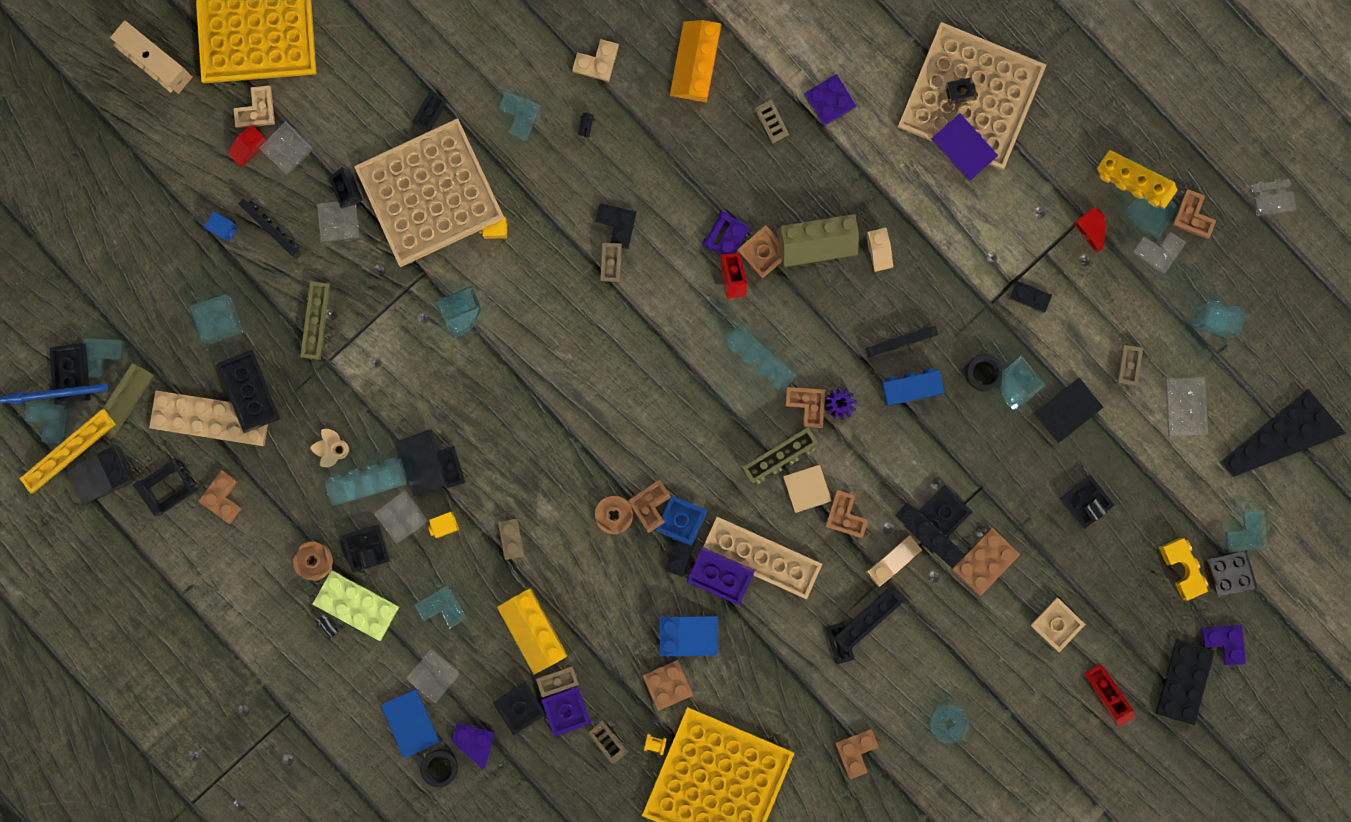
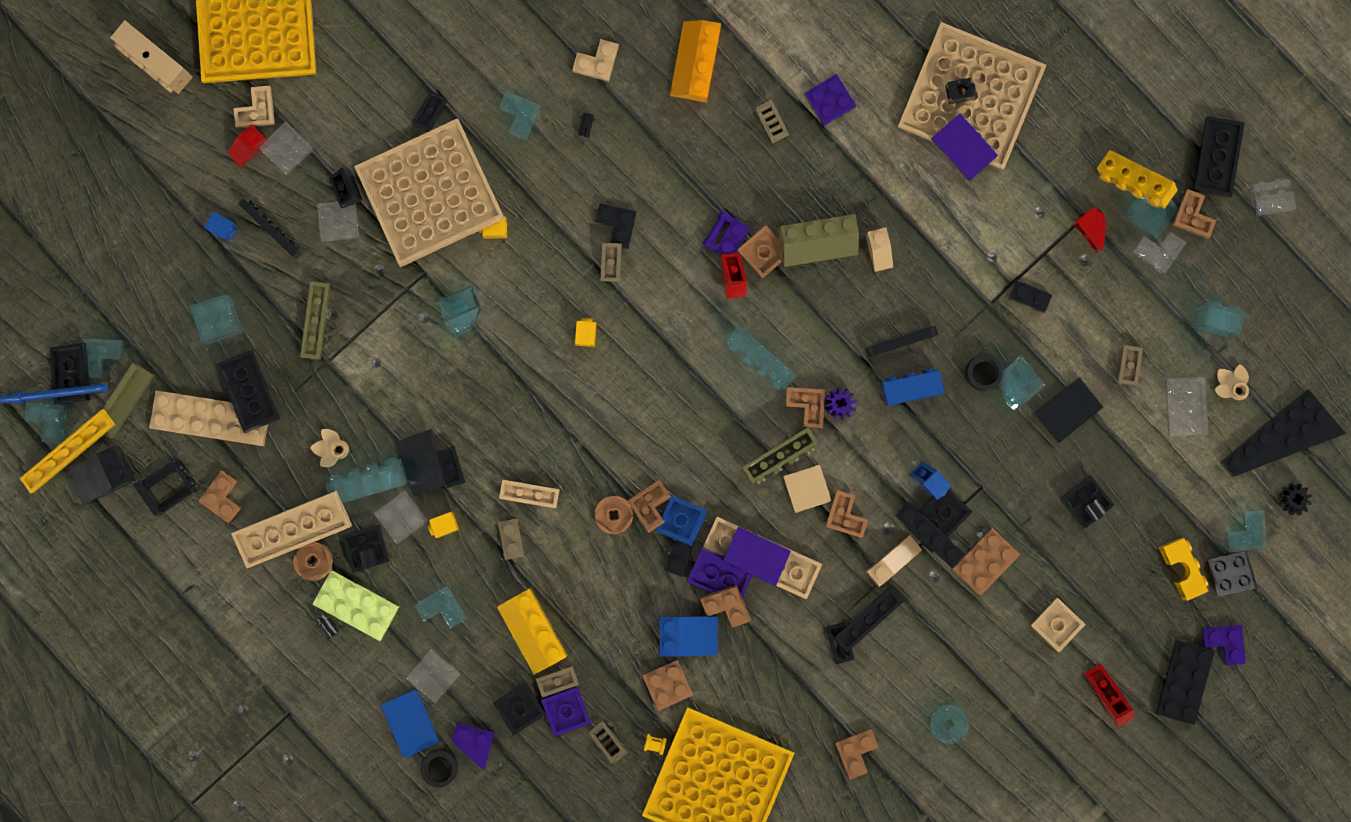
none -> tan plate [231,490,352,568]
none -> tan plate [499,480,560,508]
none -> yellow brick [575,318,597,347]
none -> medium nougat plate [700,585,751,628]
none -> dark purple tile [723,527,791,586]
none -> blue slope [909,462,951,499]
none -> black plate [1193,116,1245,198]
none -> tan plate [1214,364,1249,400]
none -> black gear [1278,483,1312,515]

